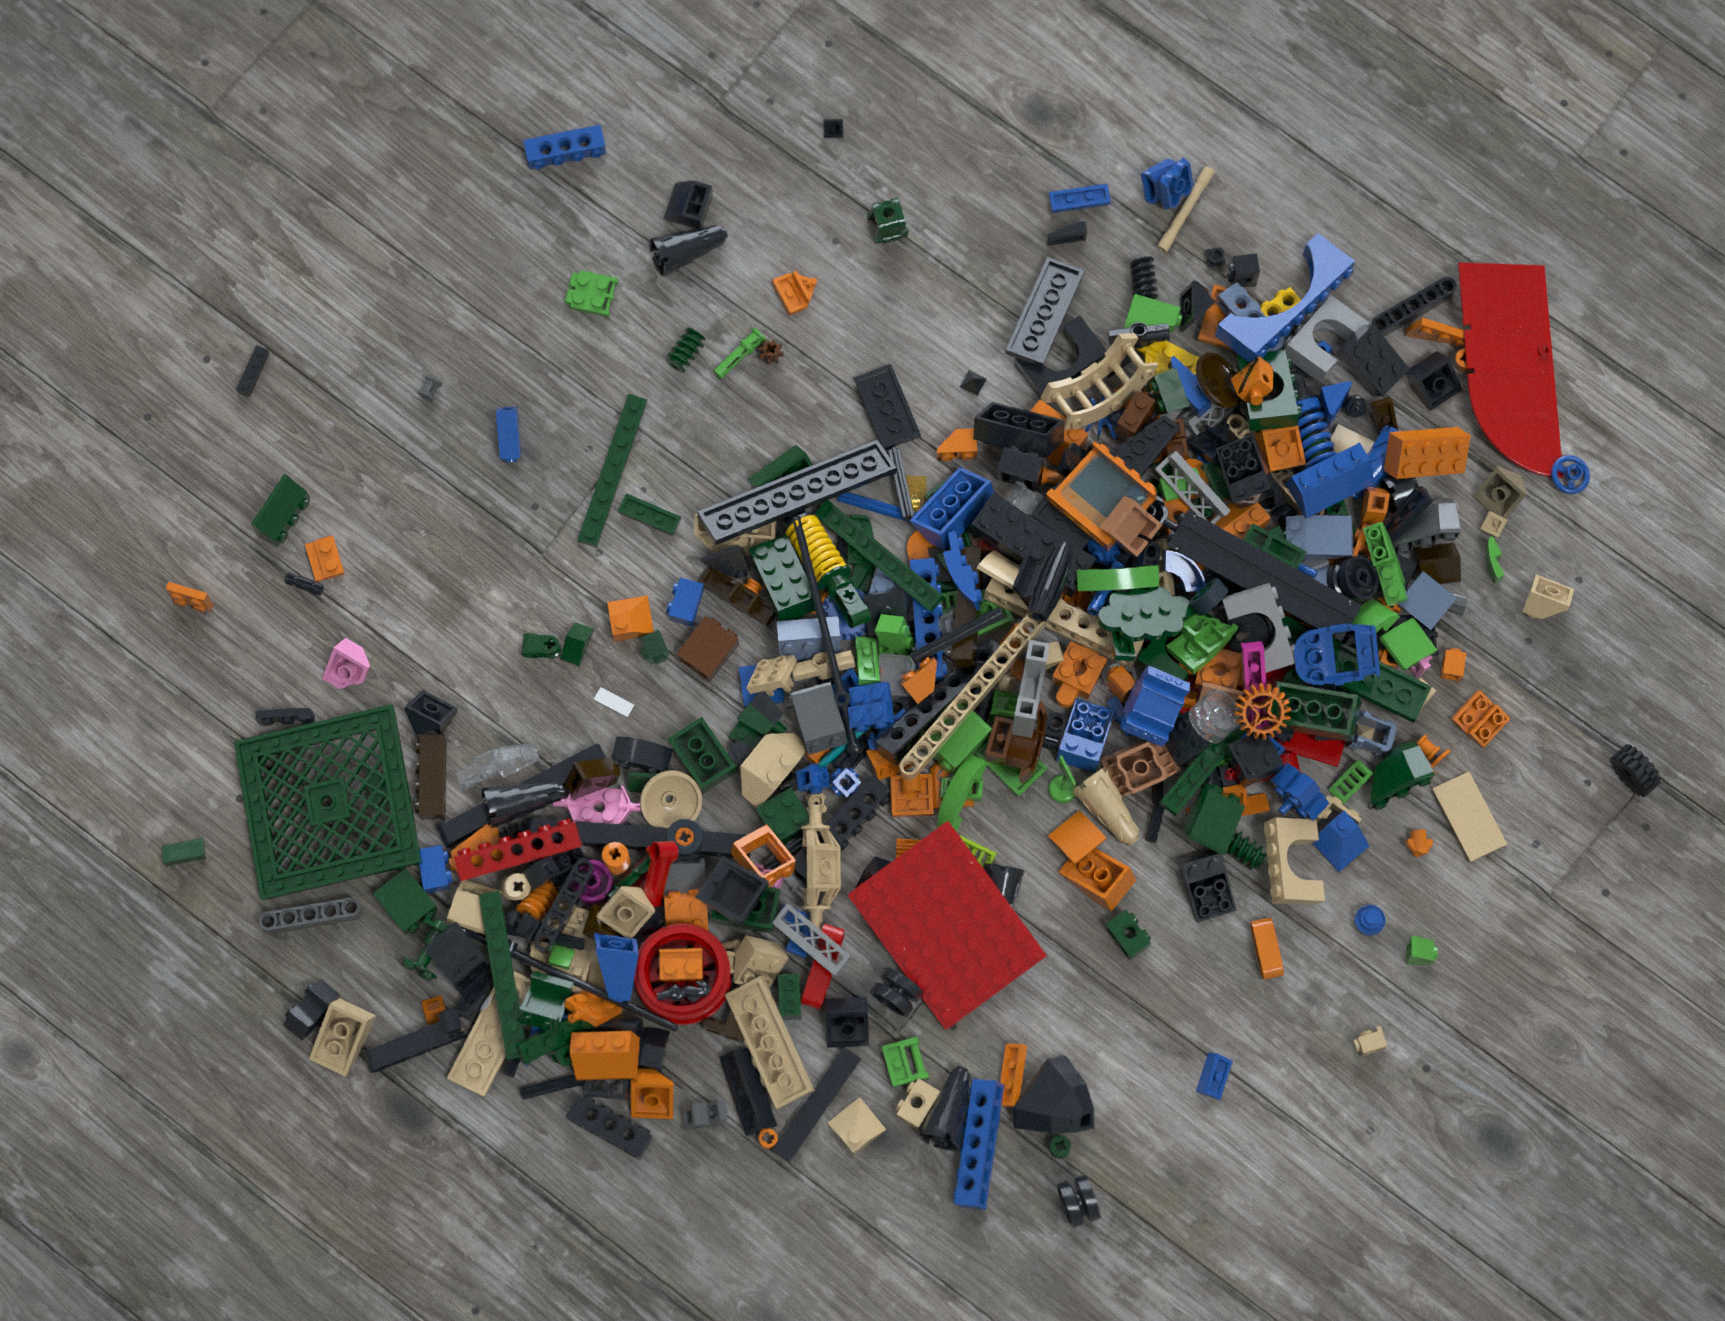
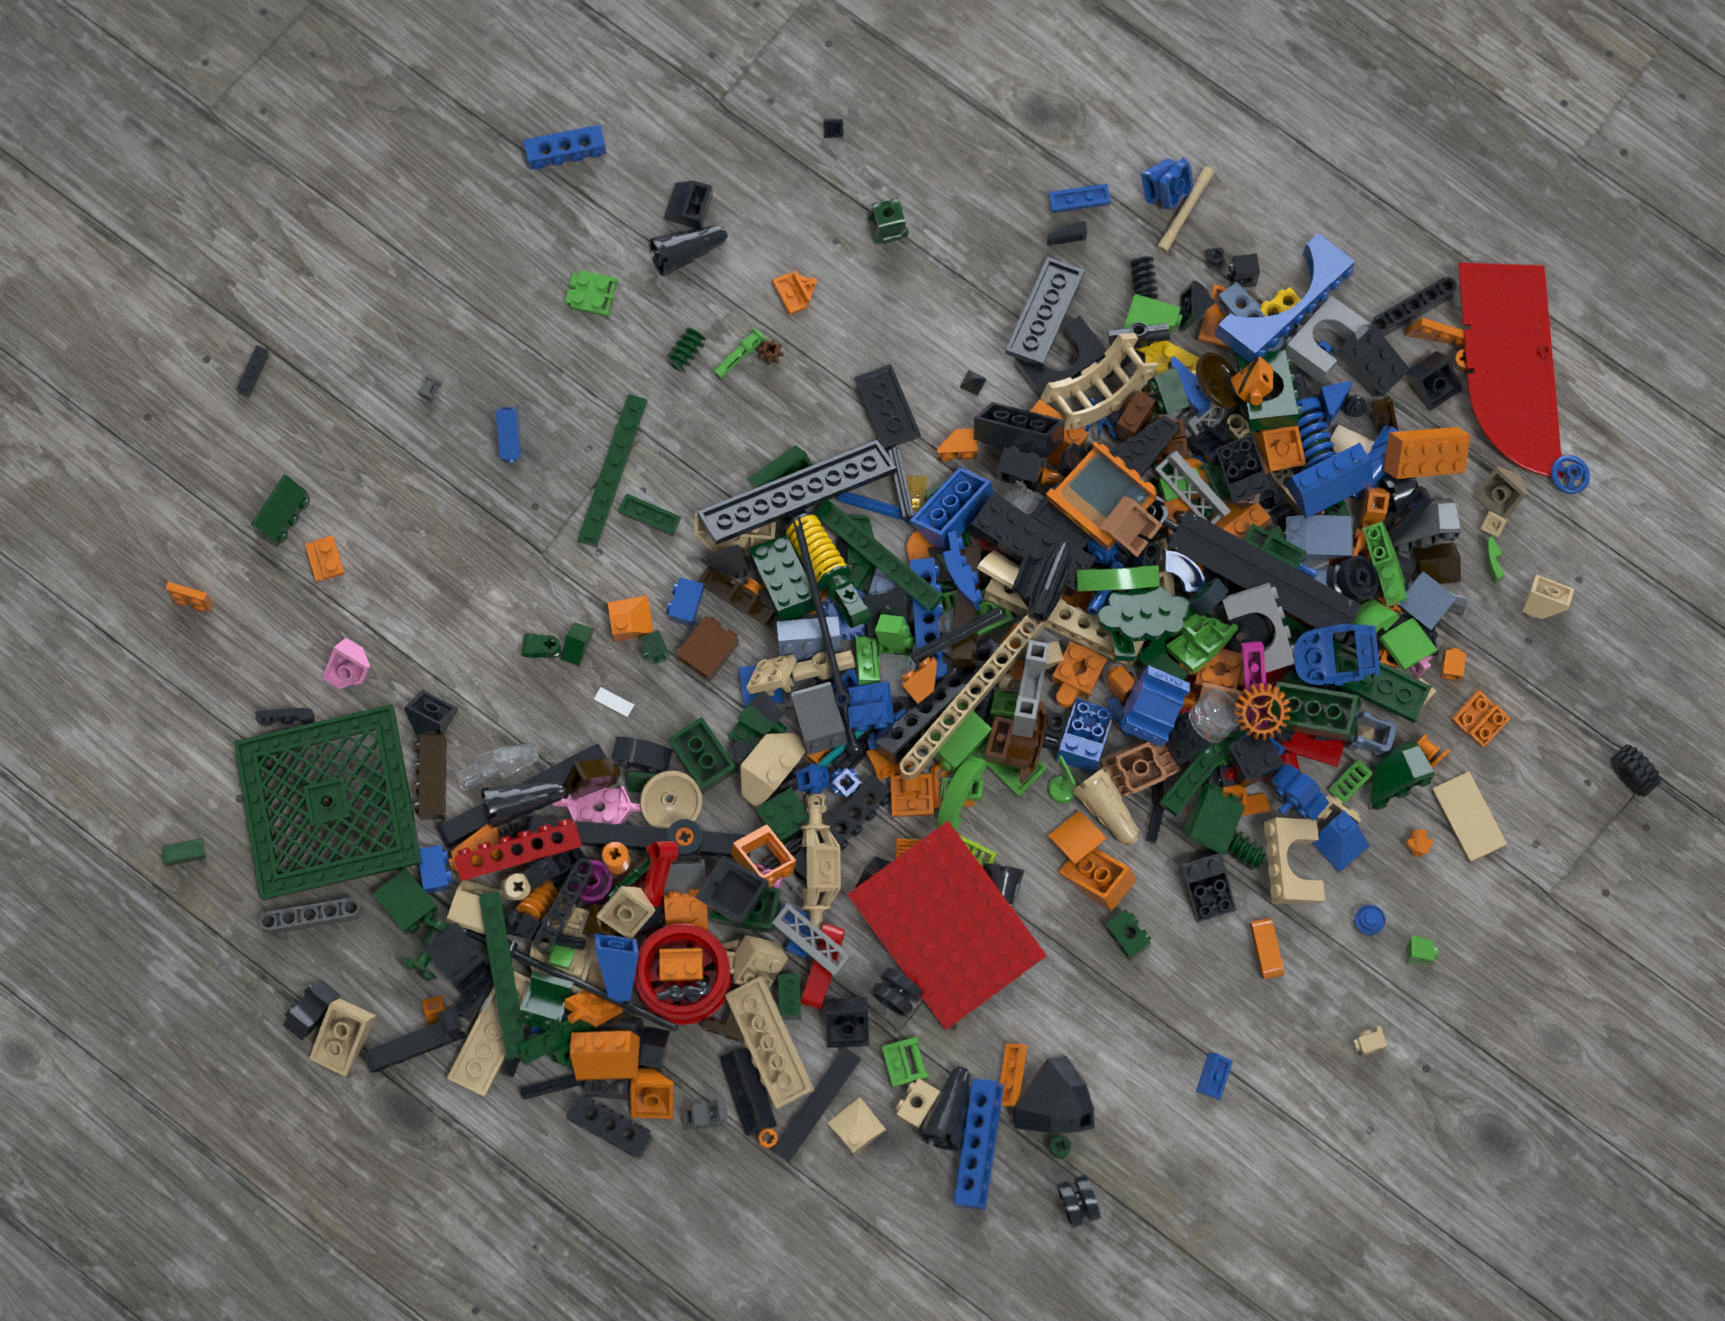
black axle [285,572,324,595] -> none

